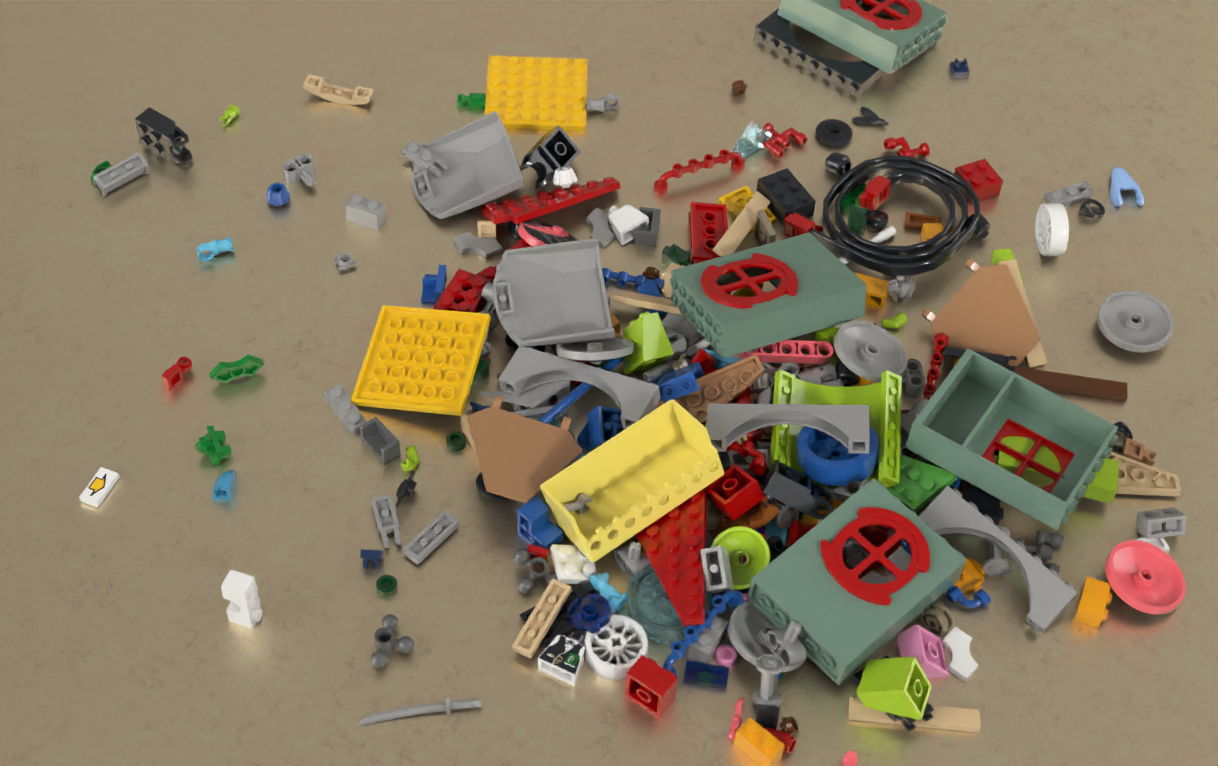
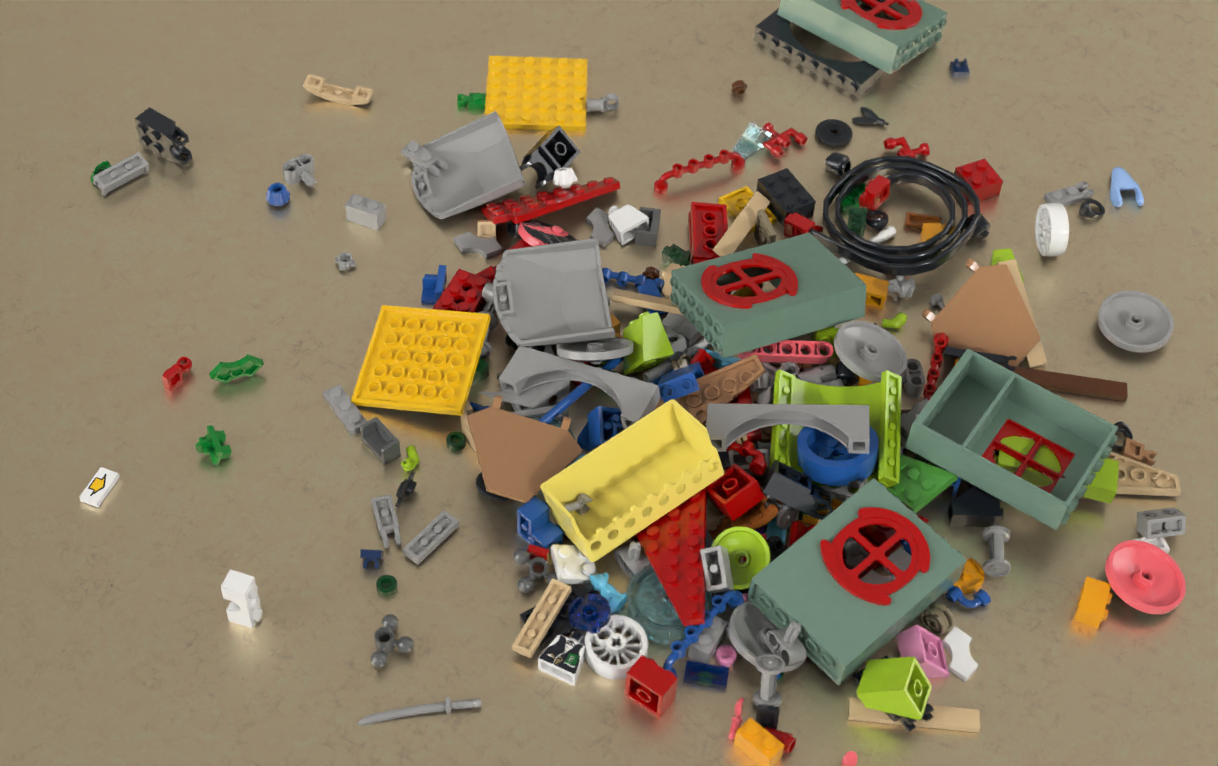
medium azure connector [197,236,234,261] -> none
dark azure brick [212,470,237,500] -> none
lime pin [219,105,240,126] -> none
reddish brown plate [780,716,799,737] -> none
light grey arch [918,486,1077,634] -> none
dark grey piece [1017,531,1064,574] -> none
none -> light grey hand [929,294,945,309]

